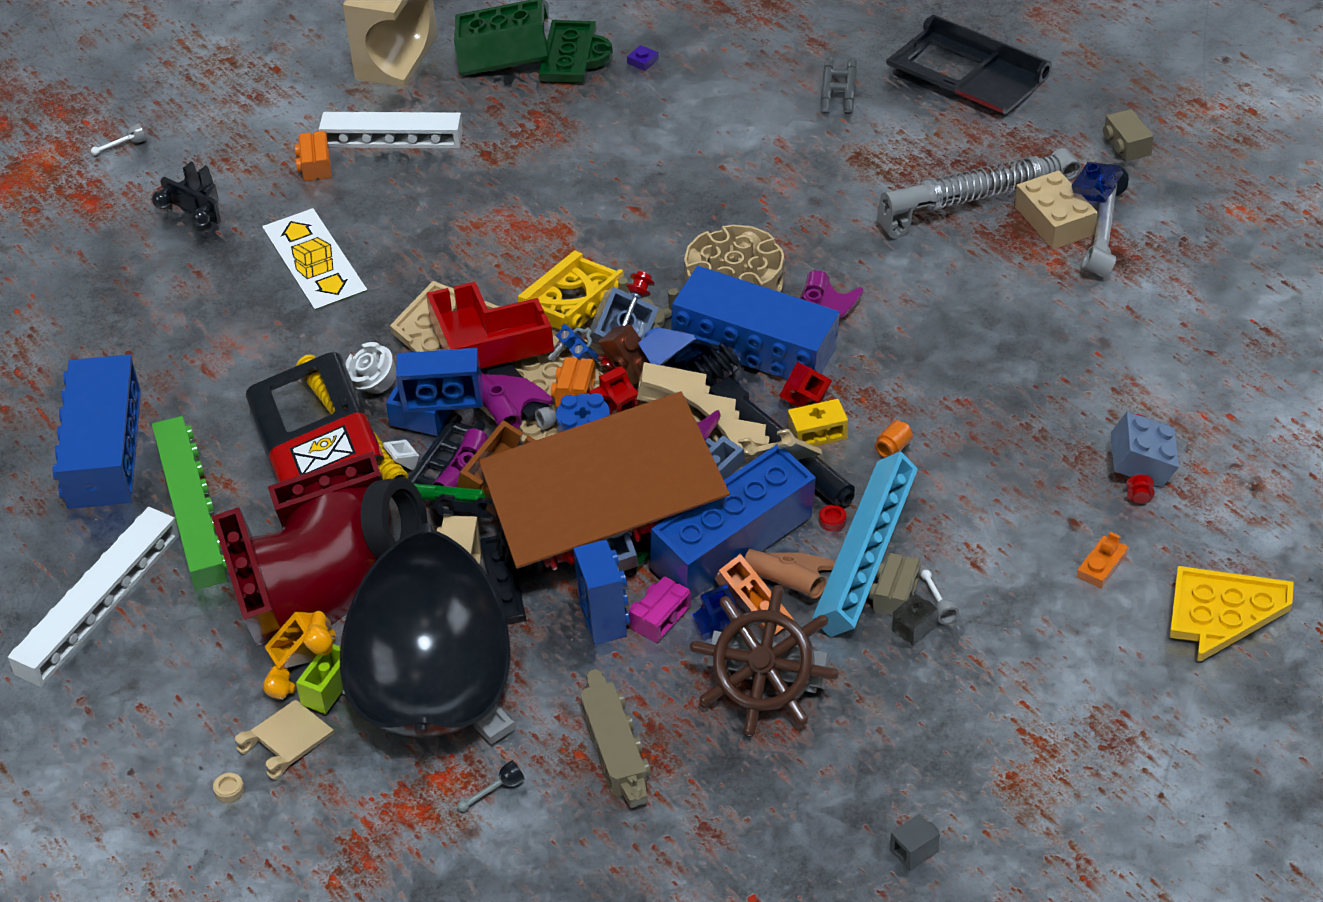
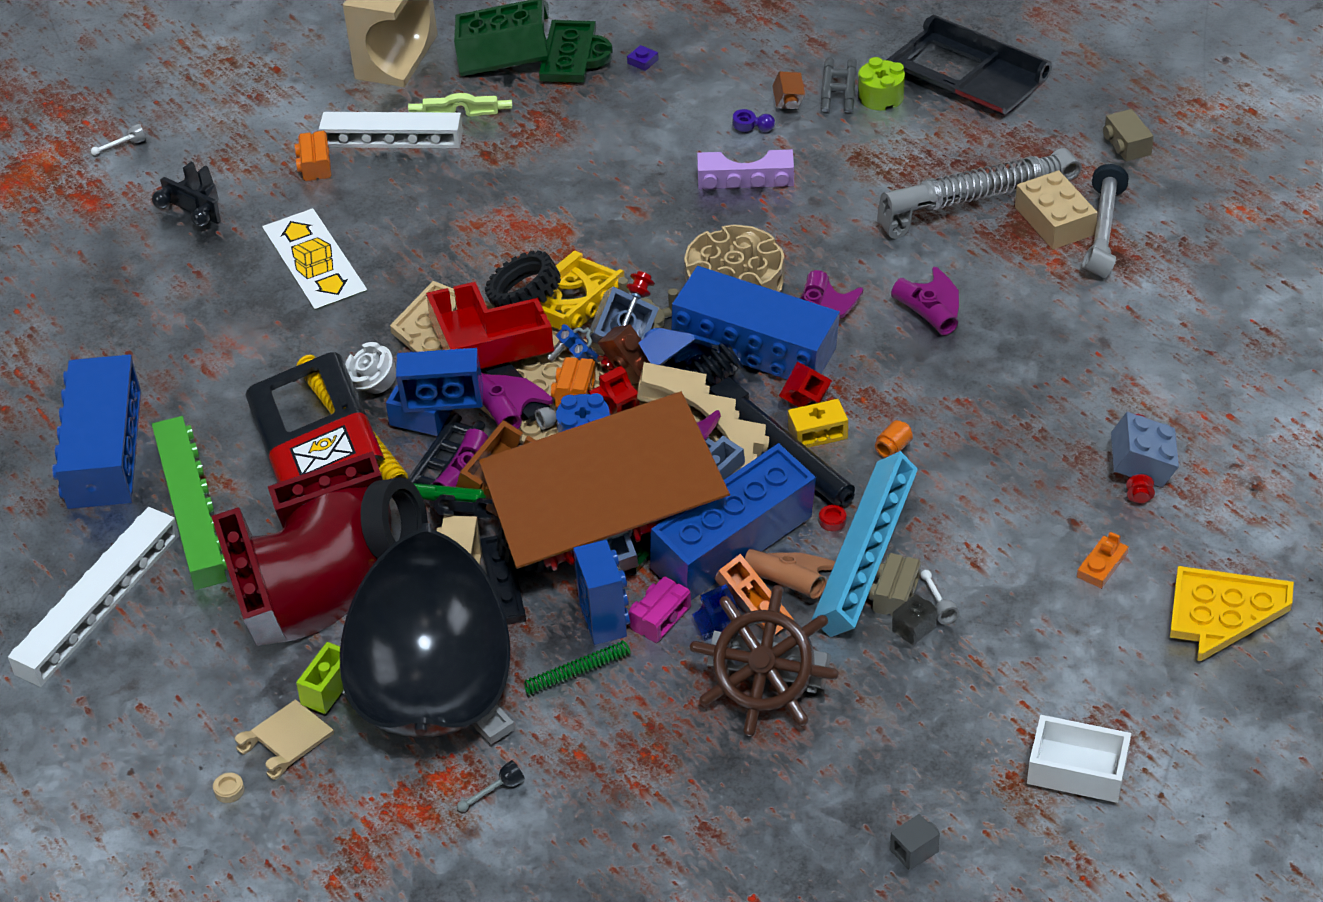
light orange torso [262,611,336,700] -> none
white slope [383,440,419,470] -> none
dark tan hinge [580,669,651,808] -> none
tan flag [738,429,822,460] -> none
clear blue brick [1071,162,1123,203] -> none
none -> yellowish green piece [408,93,512,117]
none -> black tyre [485,250,561,308]
none -> green piece [524,640,631,696]
none -> lavender arch [697,149,794,189]
none -> dark purple plate [732,109,775,132]
none -> dark orange brick [772,71,805,109]
none -> lime brick [858,57,905,111]
none -> magenta pin [891,267,959,335]
none -> white piece [1027,715,1131,803]

